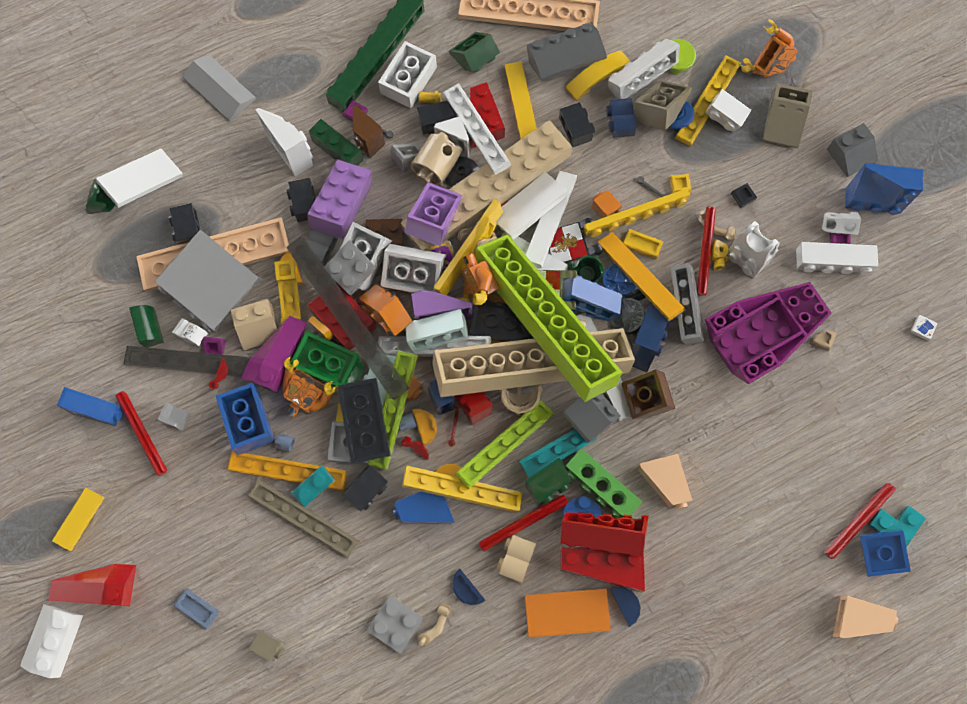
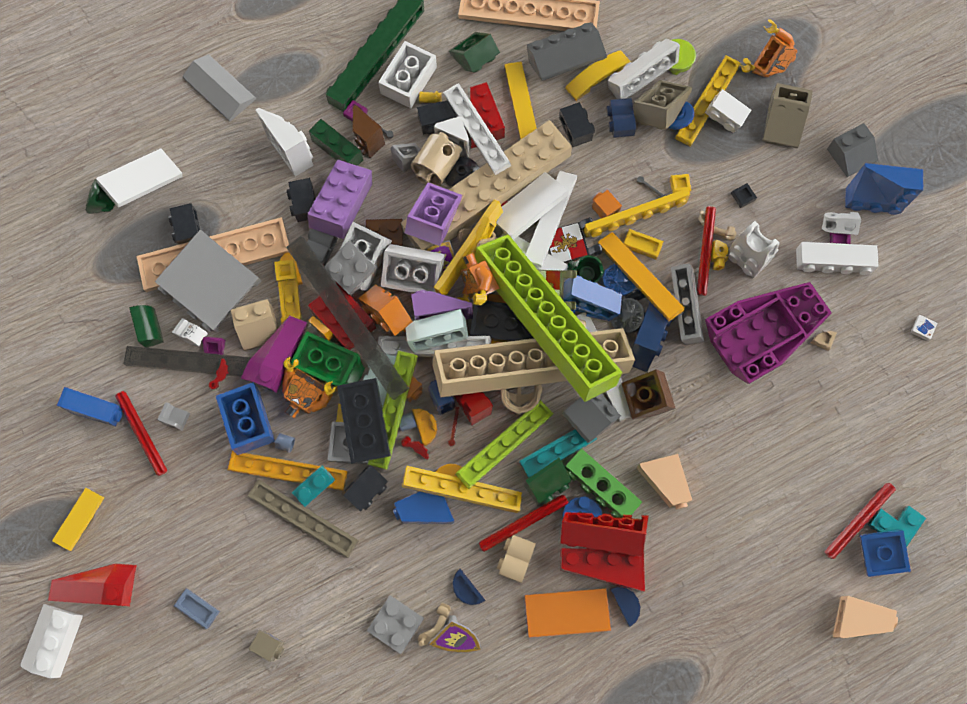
none -> shield [429,615,481,652]

